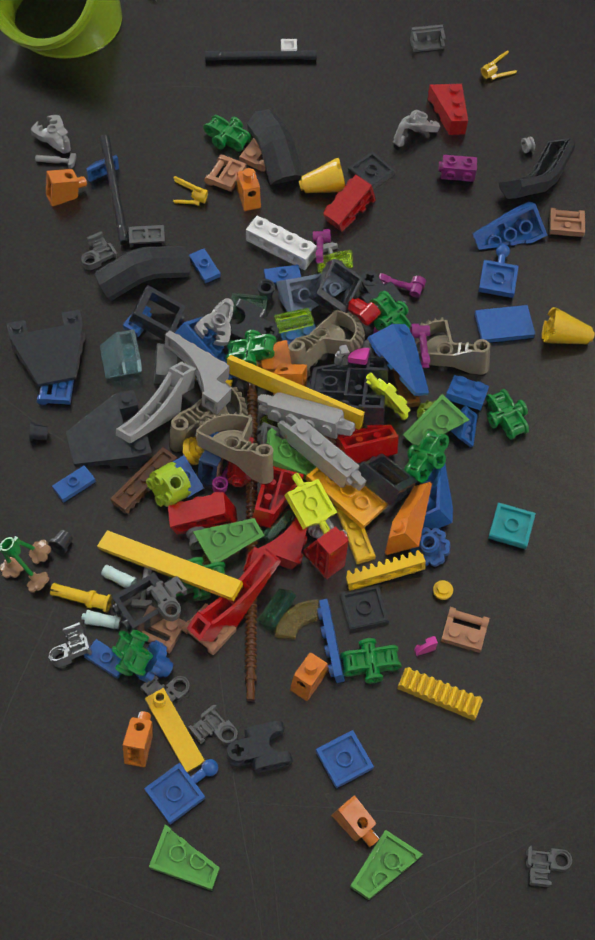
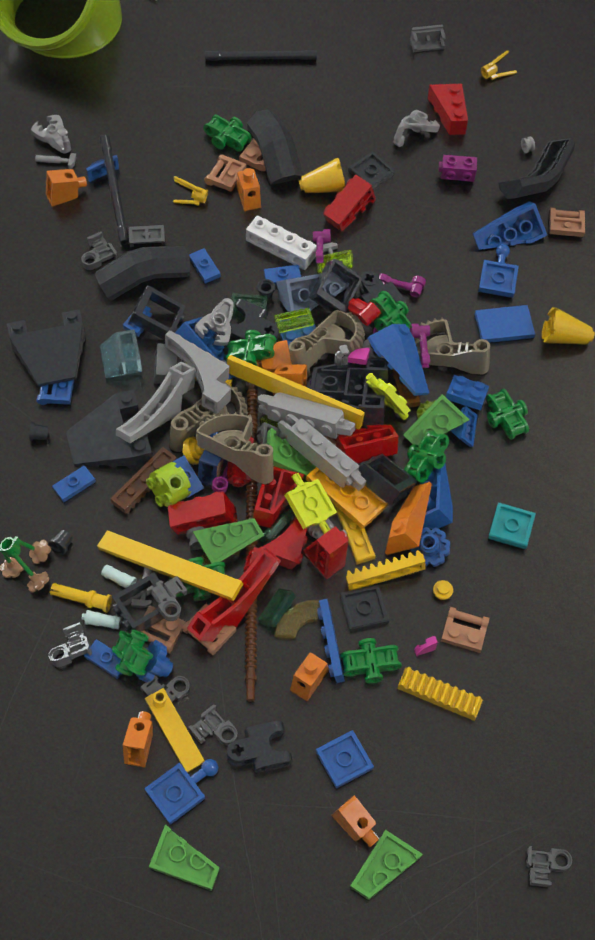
white tile [281,39,297,51] -> none

